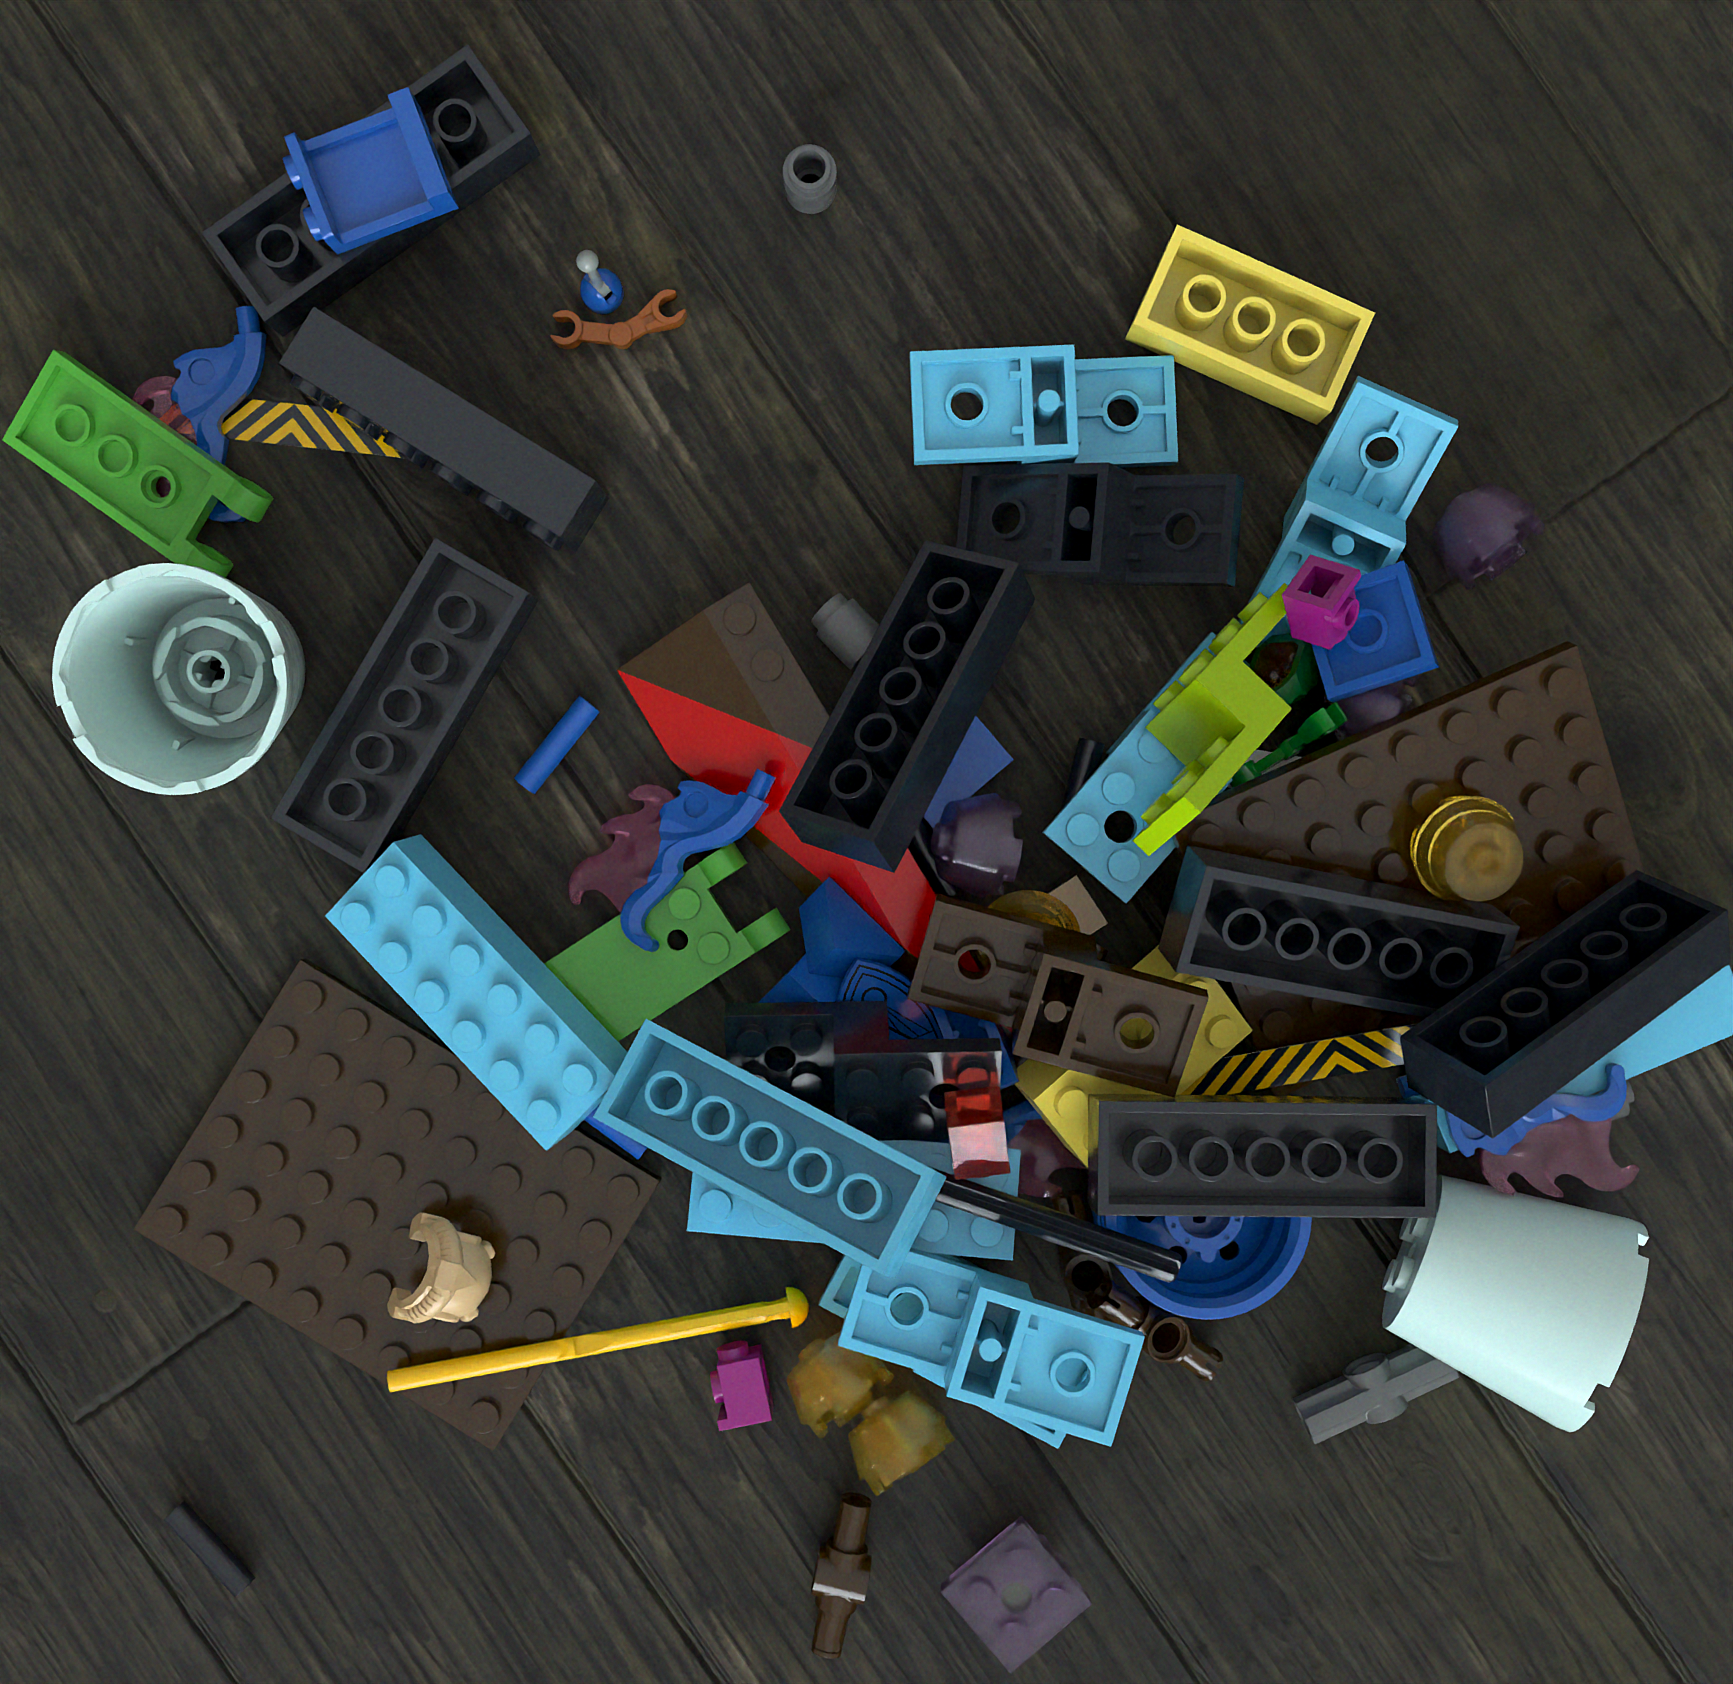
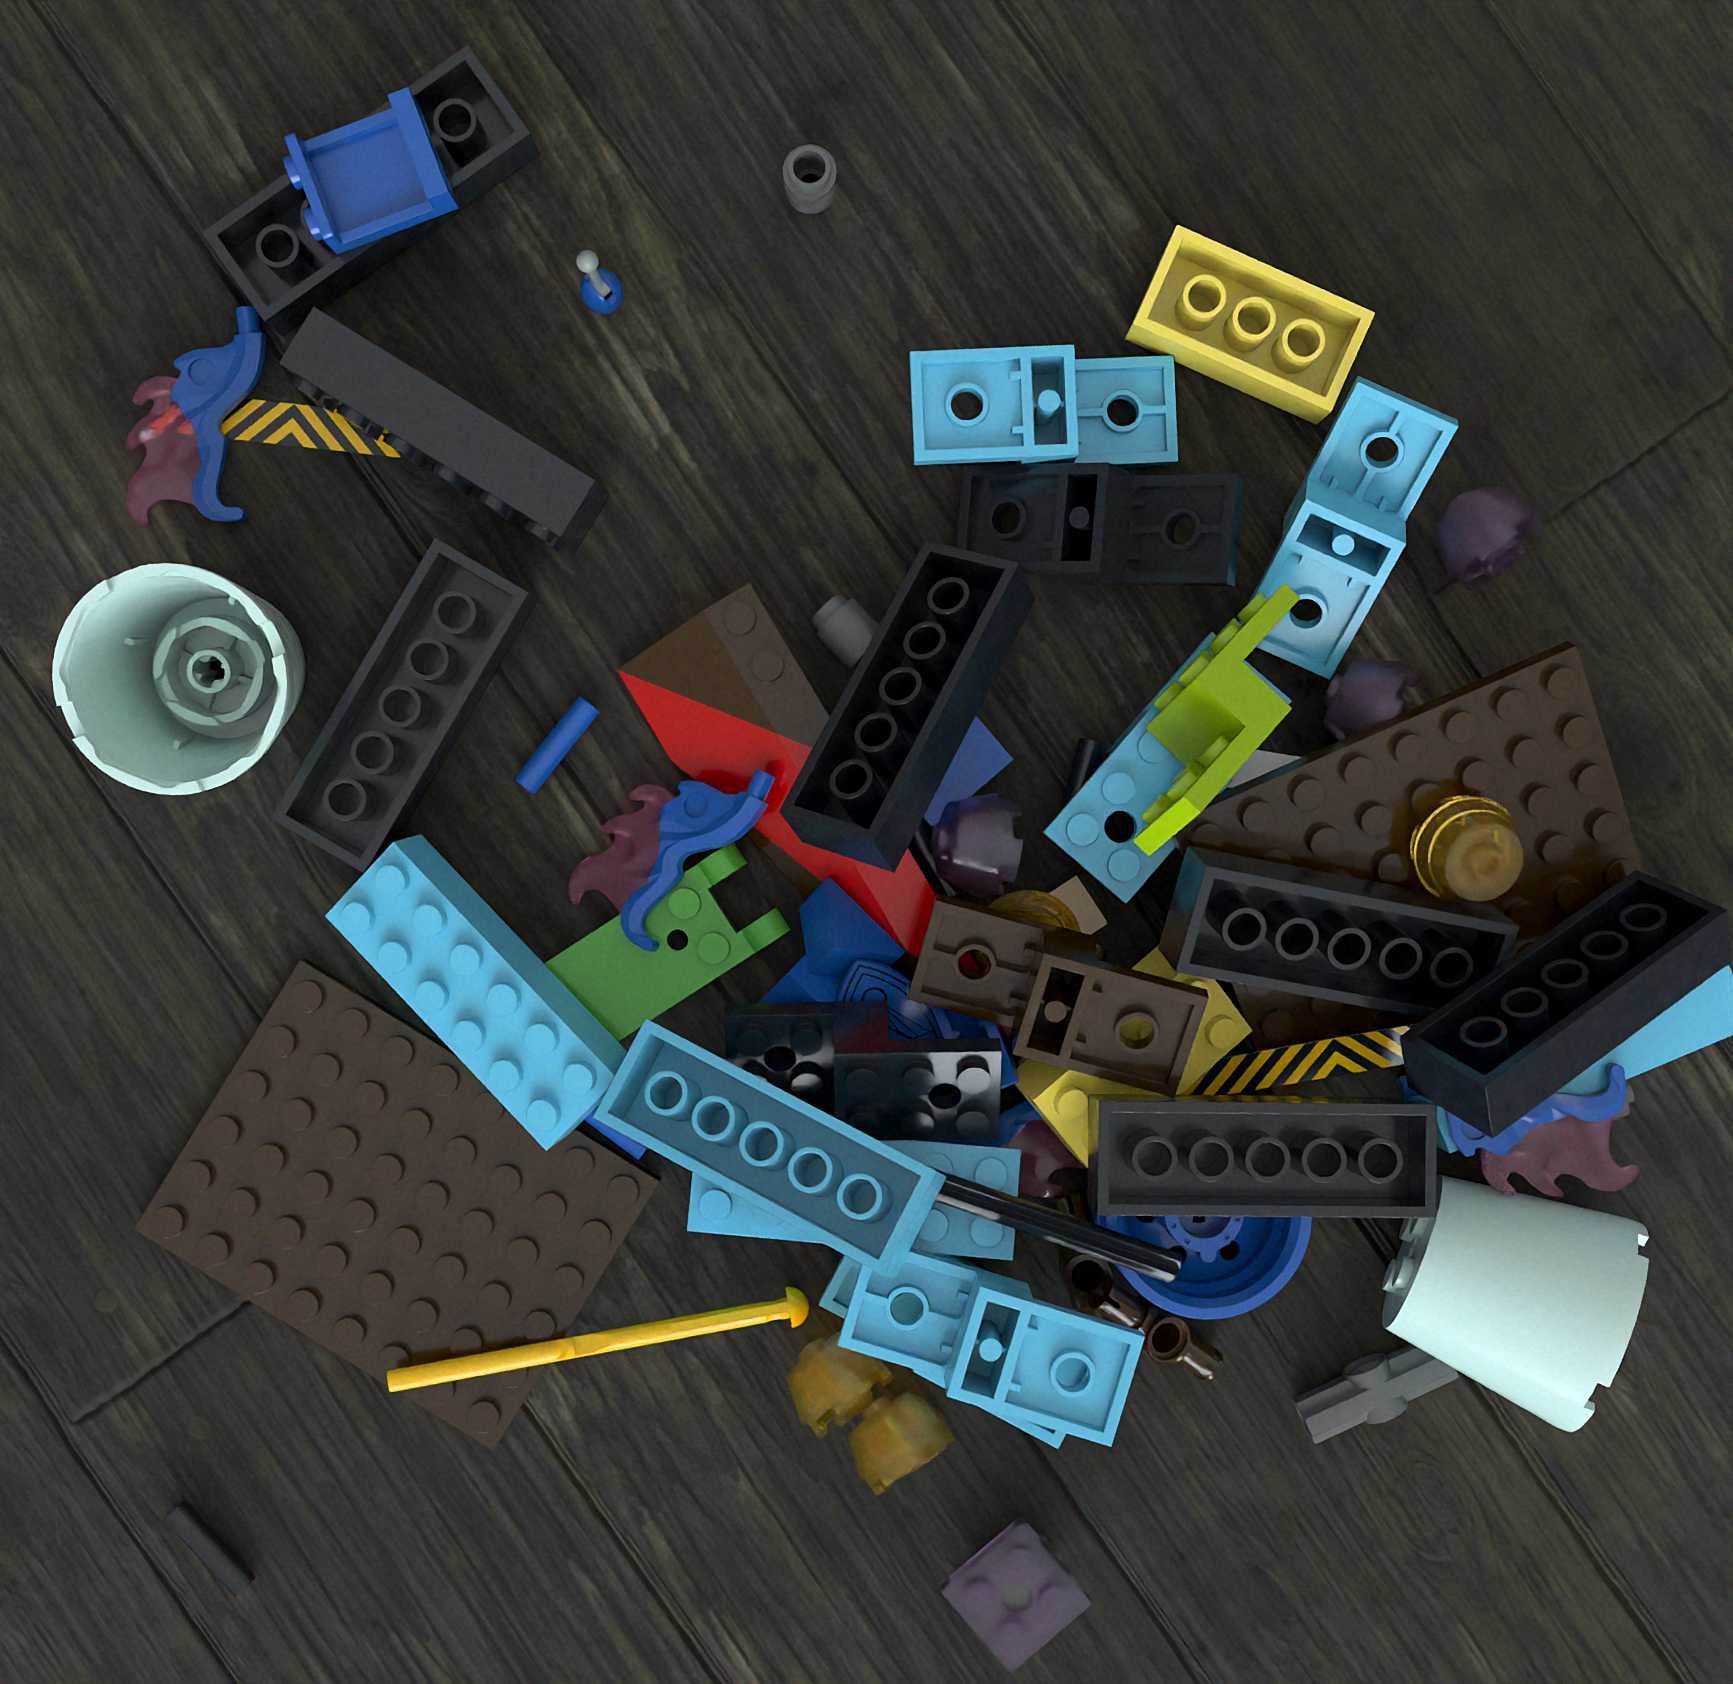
bright green hinge [2,350,273,578] -> none
tan helmet [387,1213,495,1323] -> none
dark orange piece [551,289,688,350] -> none
magenta brick [710,1341,774,1431] -> none
dark brown pin [811,1492,872,1659] -> none
clear red brick [944,1086,1011,1180] -> none
green piece [1230,702,1348,788] -> none
rock [1249,633,1320,706] -> none
magenta brick [1282,554,1361,650] -> none
blue tile [1312,560,1439,703] -> none

